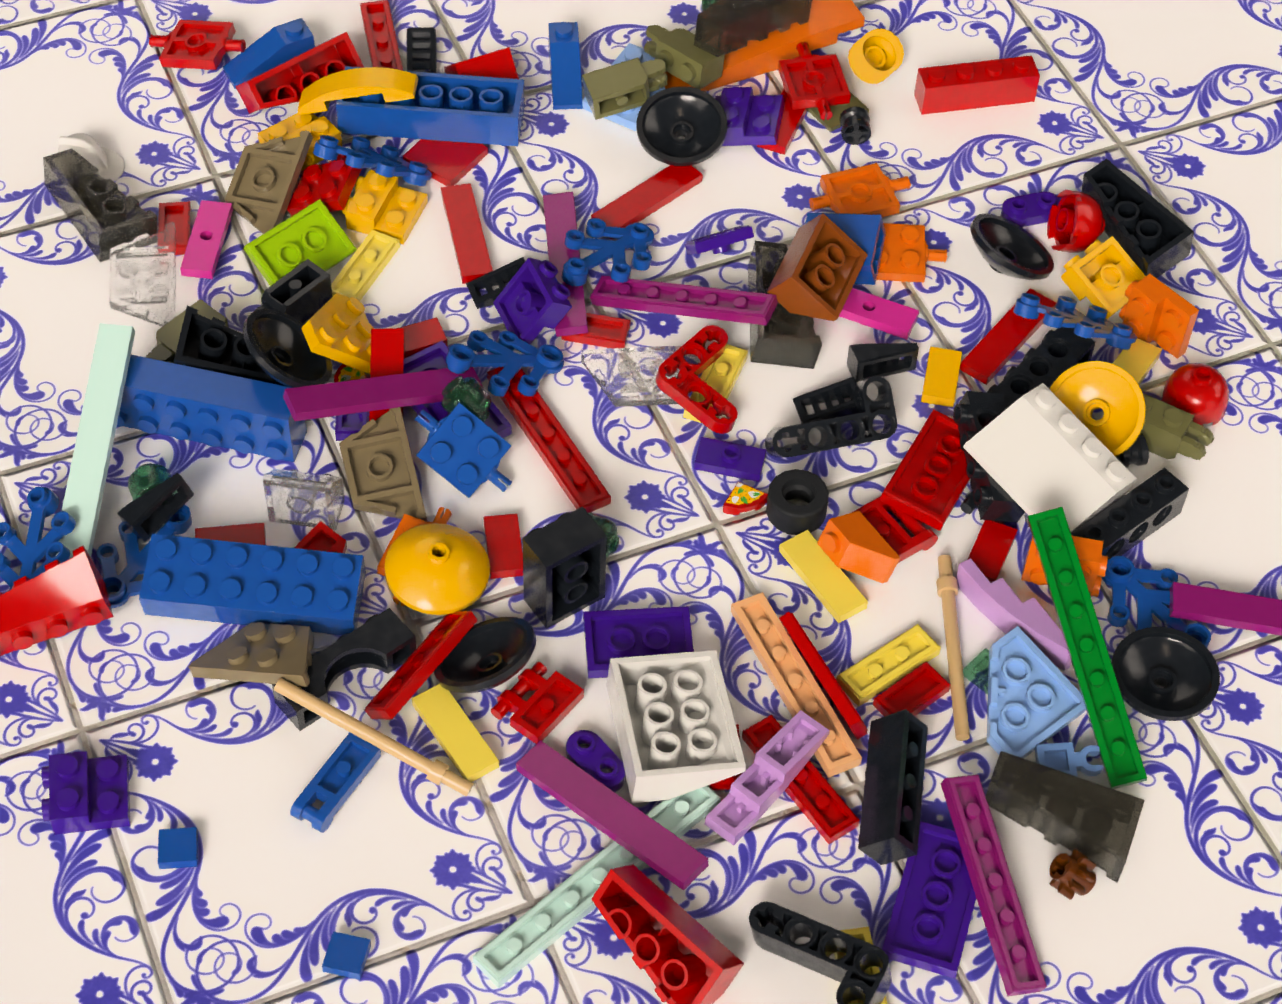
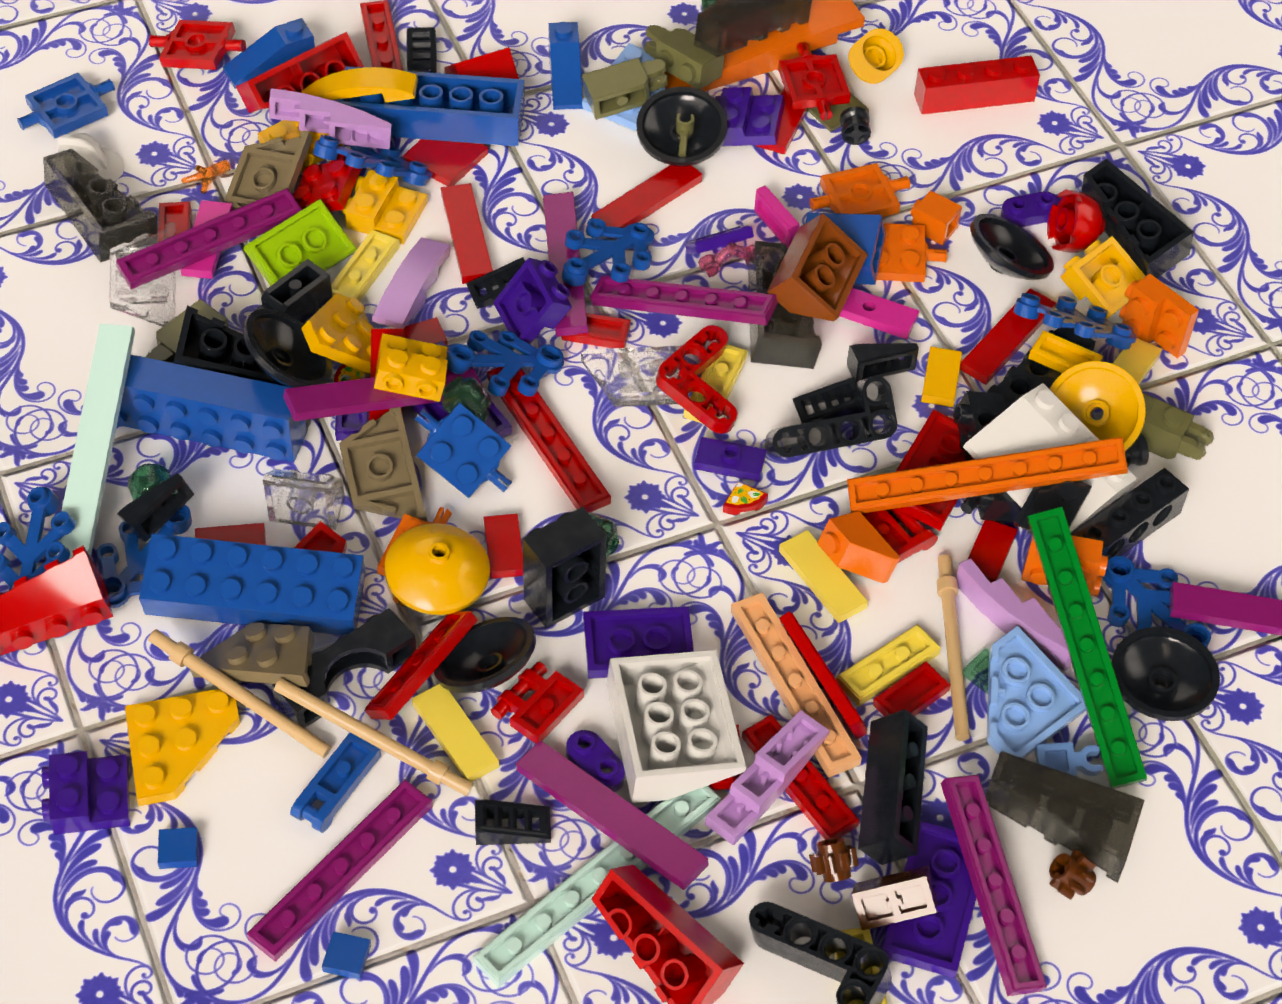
black tyre [766,469,829,535] -> none
red cylinder [1161,363,1230,426] -> none
none -> blue plate [17,72,115,139]
none -> magenta tile [116,188,302,290]
none -> yellow plate [125,689,240,806]
none -> tan bar [148,629,332,758]
none -> clear orange bar [181,159,231,194]
none -> magenta tile [246,780,433,962]
none -> lavender slope [269,88,392,150]
none -> lavender slope [372,237,450,328]
none -> yellow plate [374,333,448,402]
none -> black slope [475,800,551,845]
none -> olive hand [676,113,694,157]
none -> clear pink arm [698,242,765,277]
none -> dark pink tile [754,185,800,249]
none -> reddish brown gear [809,838,859,883]
none -> orange tile [847,437,1128,513]
none -> hinge [852,865,937,931]
none -> orange brick [910,190,962,246]
none -> black plate [1014,481,1092,535]
none -> yellow tile [1028,330,1103,373]

